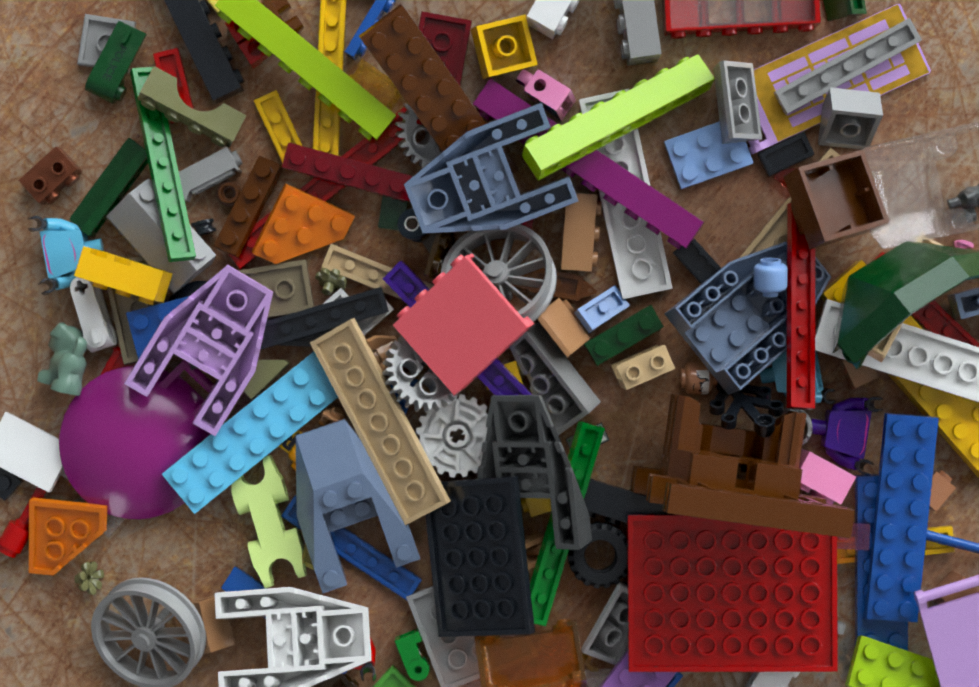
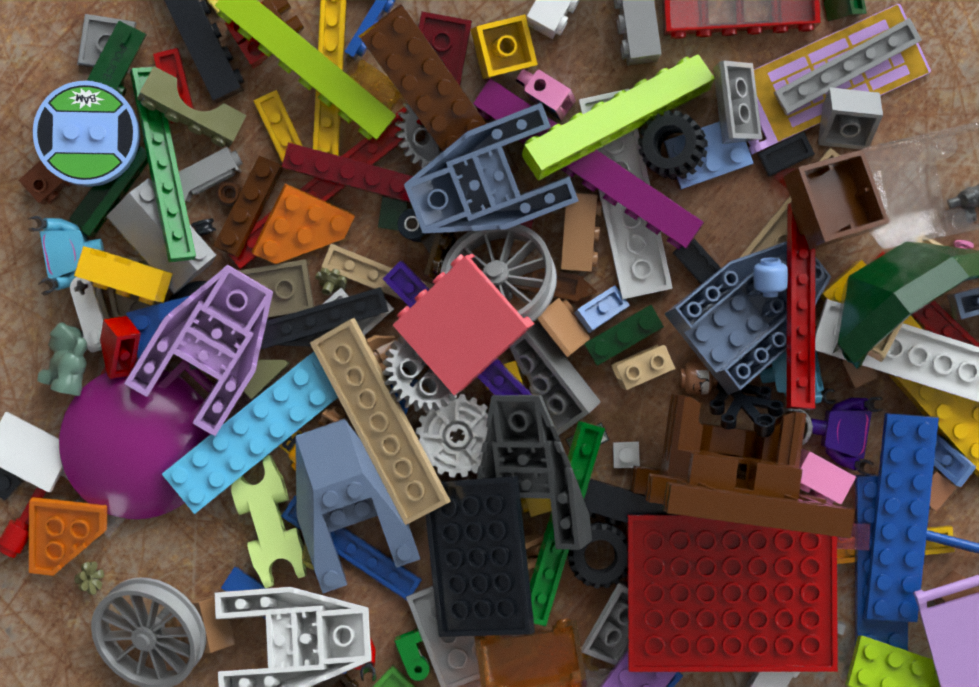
none -> brick [33,81,140,187]
none -> red slope [100,316,141,379]
none -> white plate [613,442,640,468]
none -> black tyre [638,110,708,180]
none -> medium blue plate [934,435,976,487]

